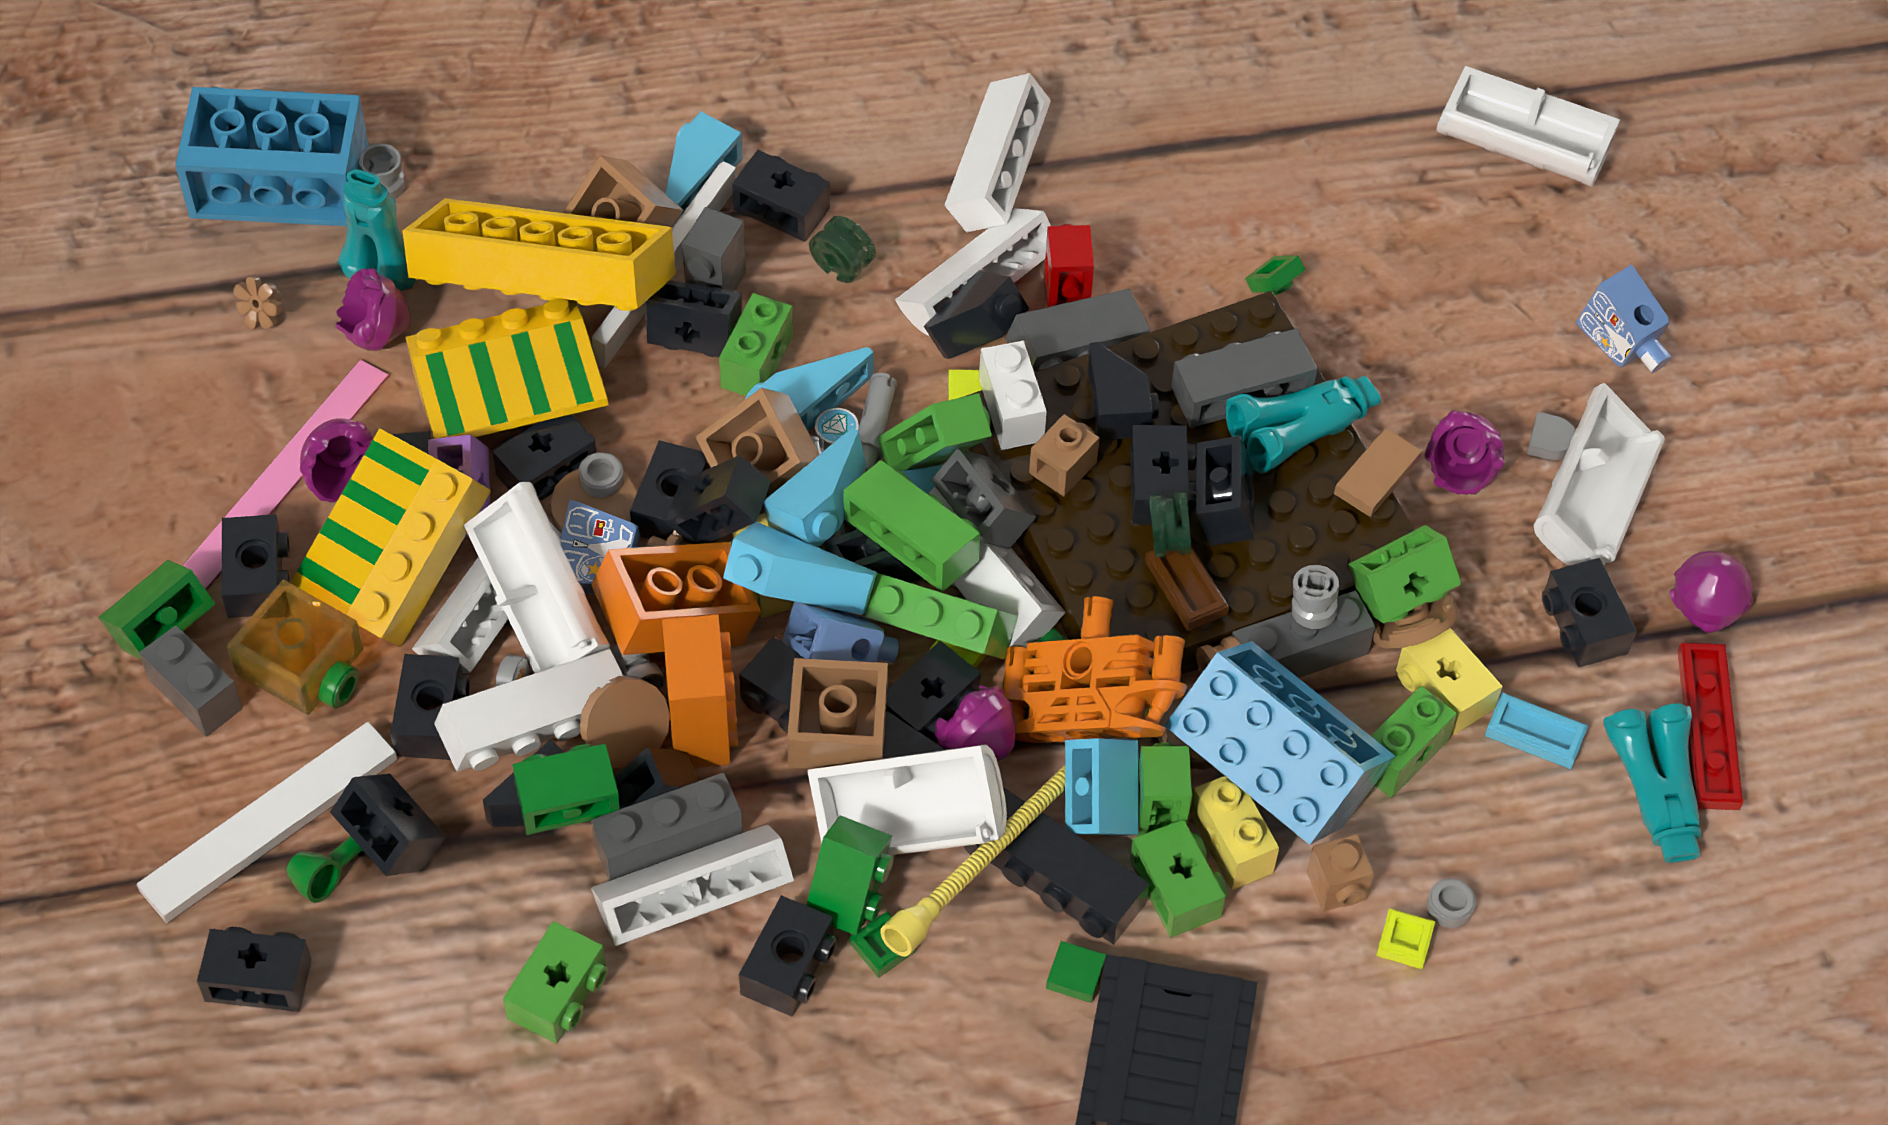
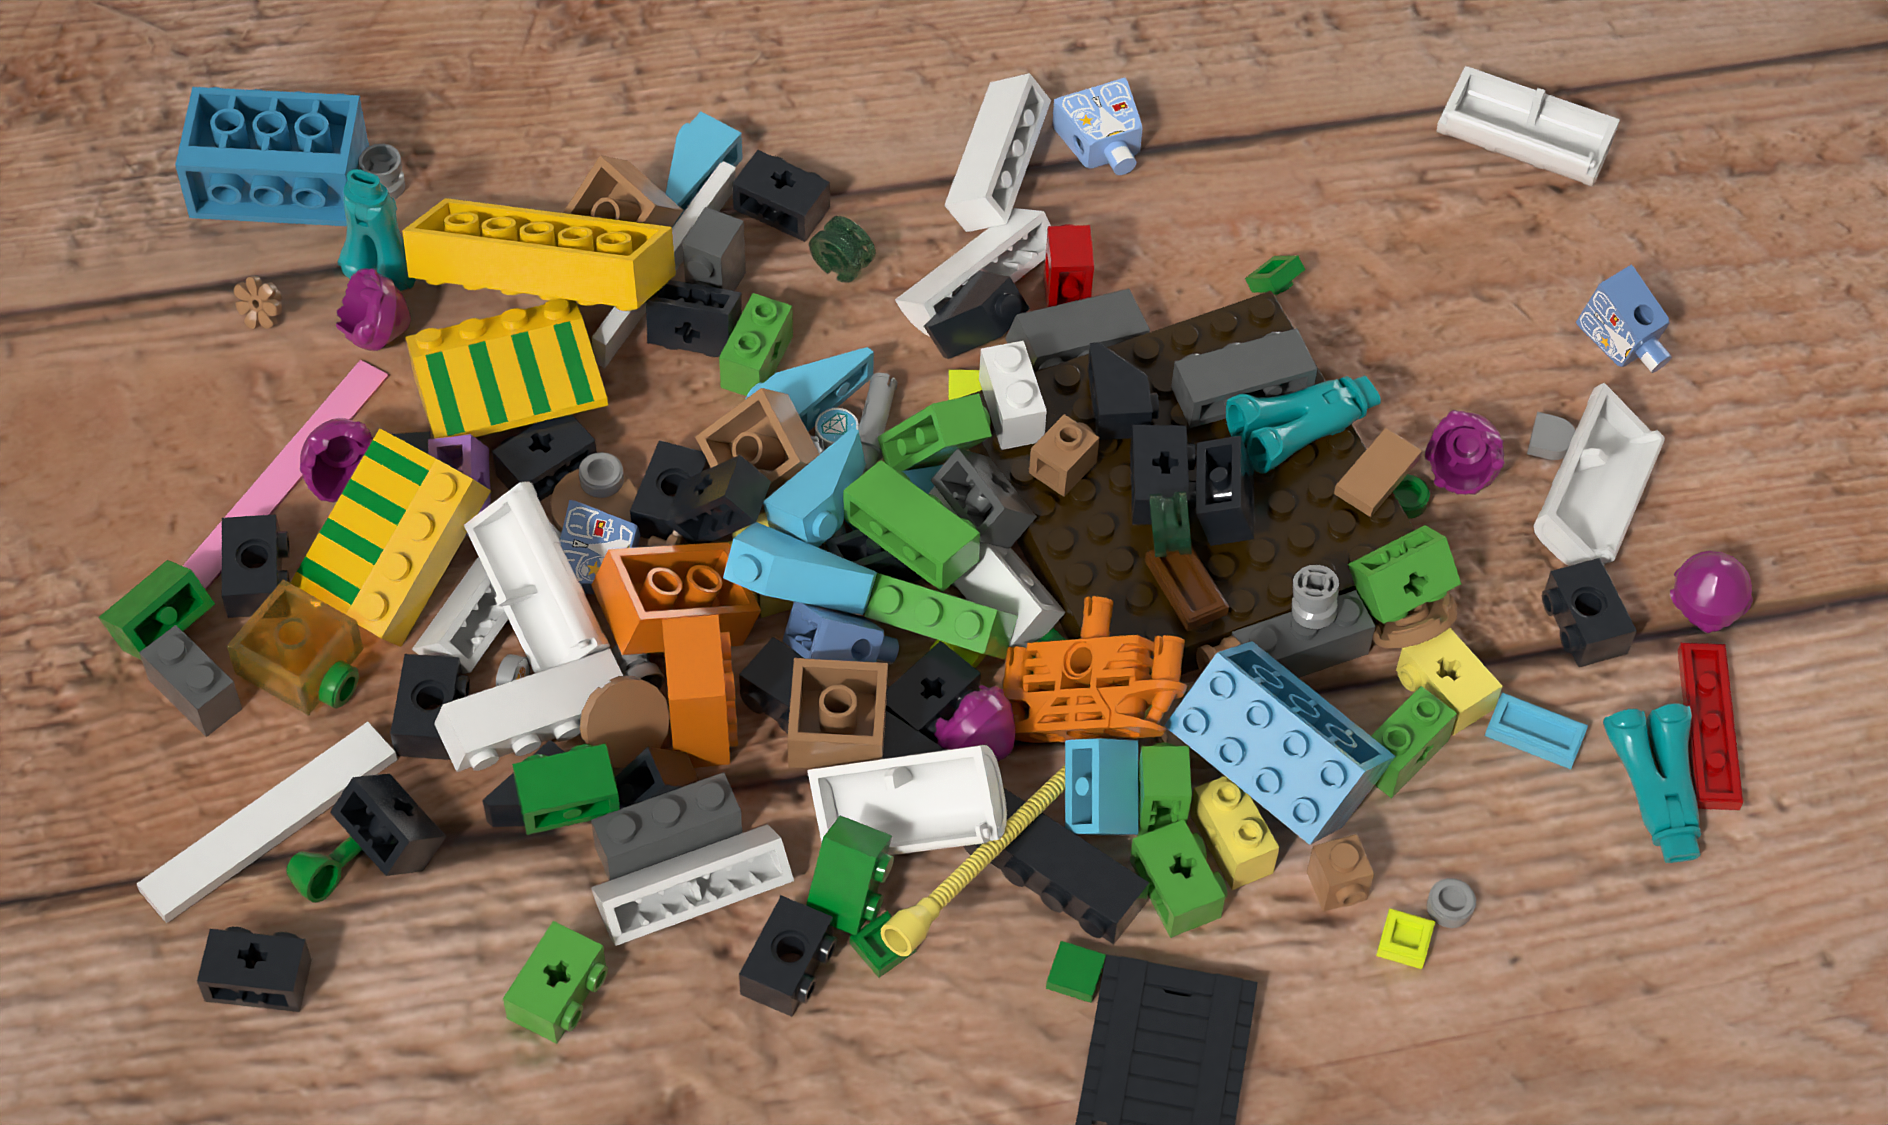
none -> light blue torso [1052,78,1142,175]
none -> green tile [1393,474,1430,519]

